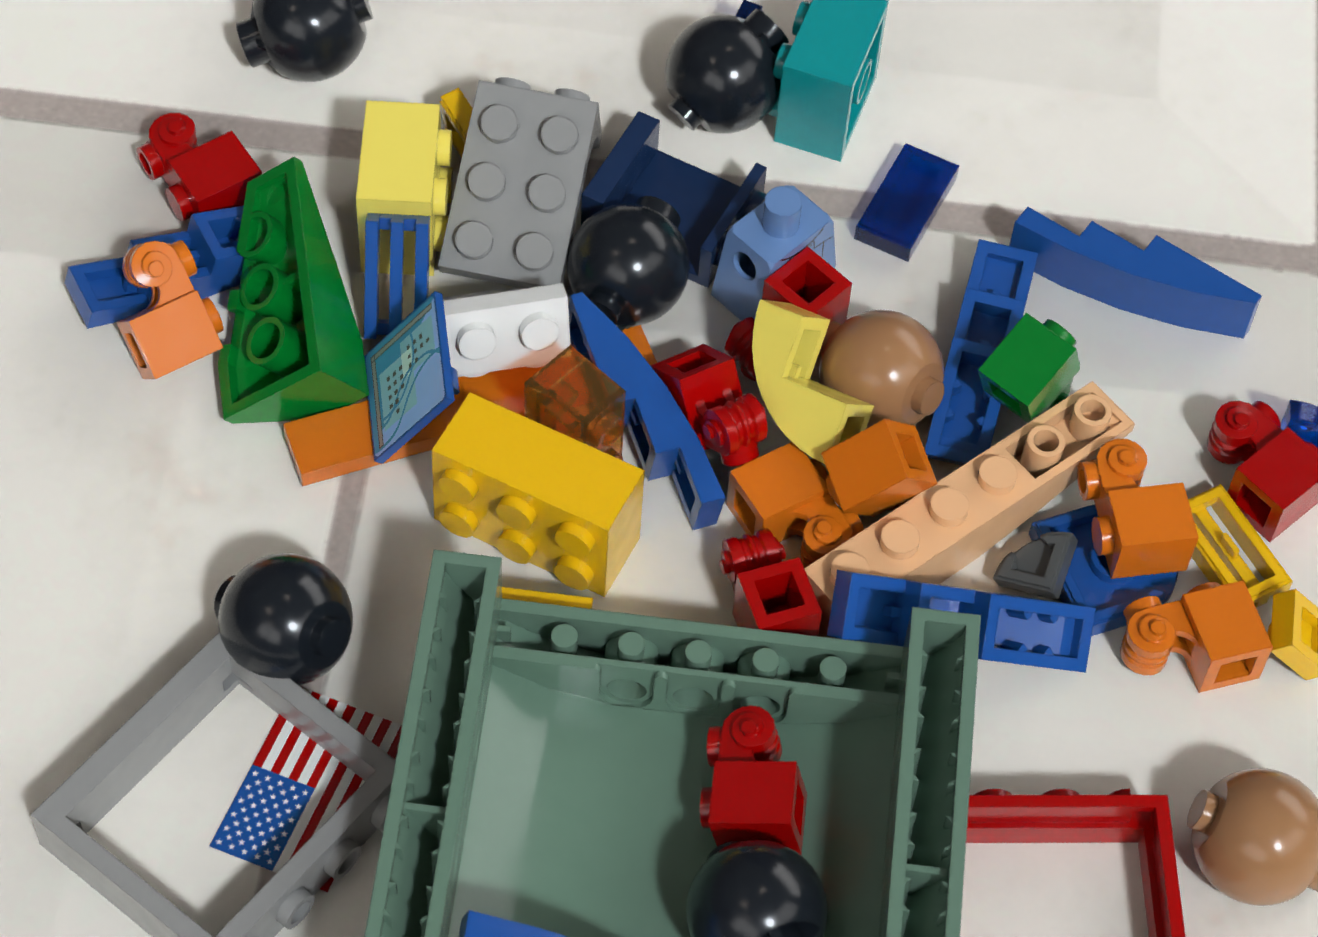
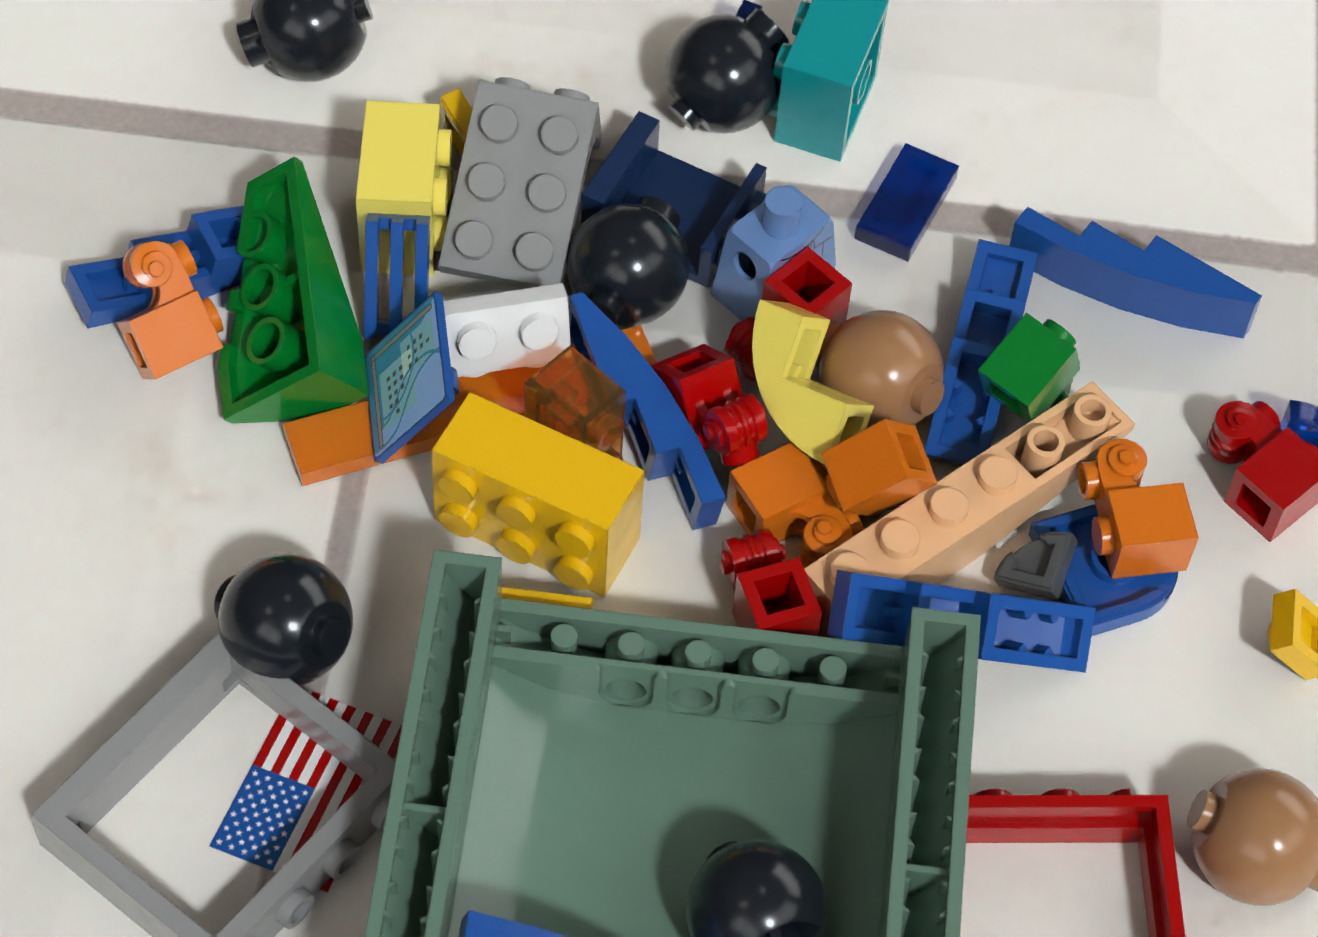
red brick [136,113,262,222] -> none
red brick [700,705,807,855] -> none
orange brick [1120,580,1273,693] -> none
yellow tile [1188,484,1293,608] -> none

